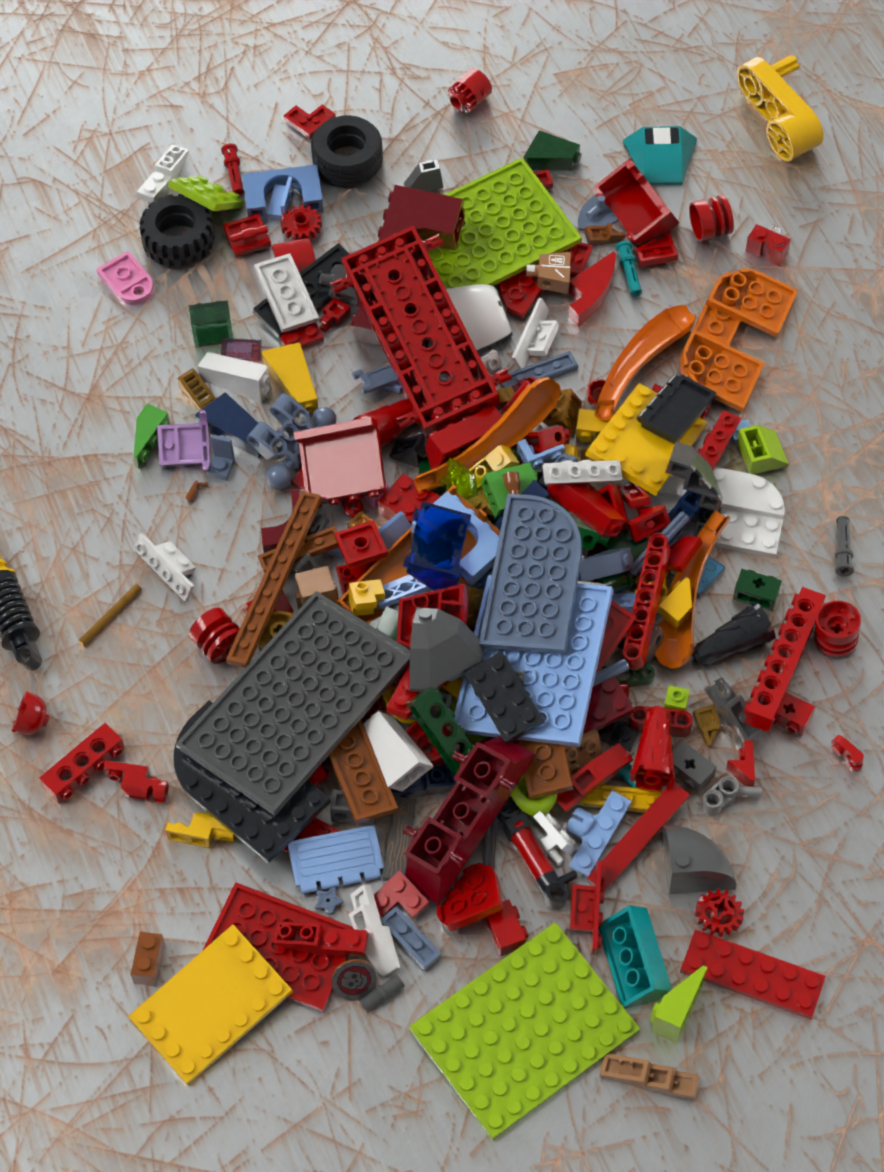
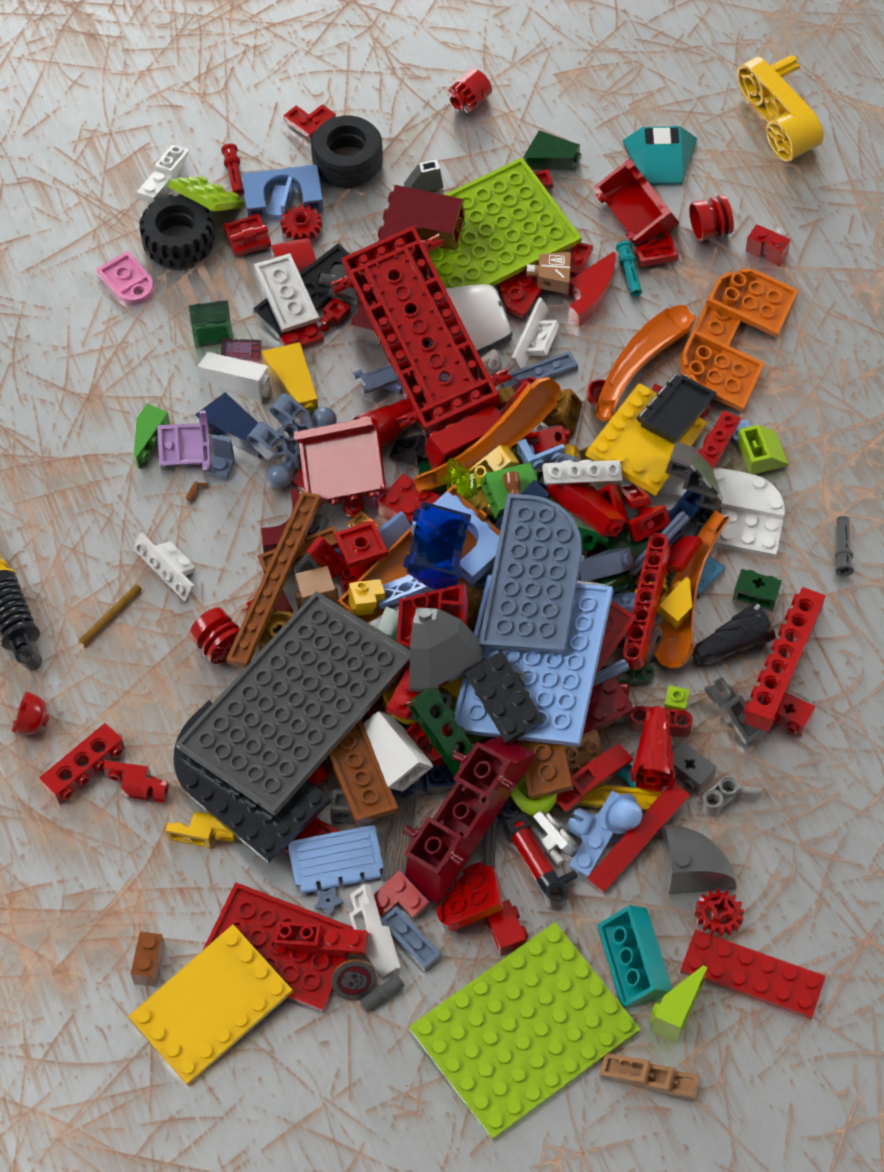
pearl gold slope [177,368,216,410] -> none
red bracket [569,861,605,954] -> none
yellow slope [576,409,609,442] -> none
sand blue shield [578,194,619,230] -> none
dark orange slope [584,222,626,245] -> none
black slope [598,720,638,752] -> none
pearl gold slope [693,705,721,747] -> none
red slope [726,740,755,787] -> none
red wheel [814,601,861,657] -> none
red plate [831,735,864,772] -> none
none -> red plate [306,536,346,579]
none -> light blue hat [604,793,642,834]

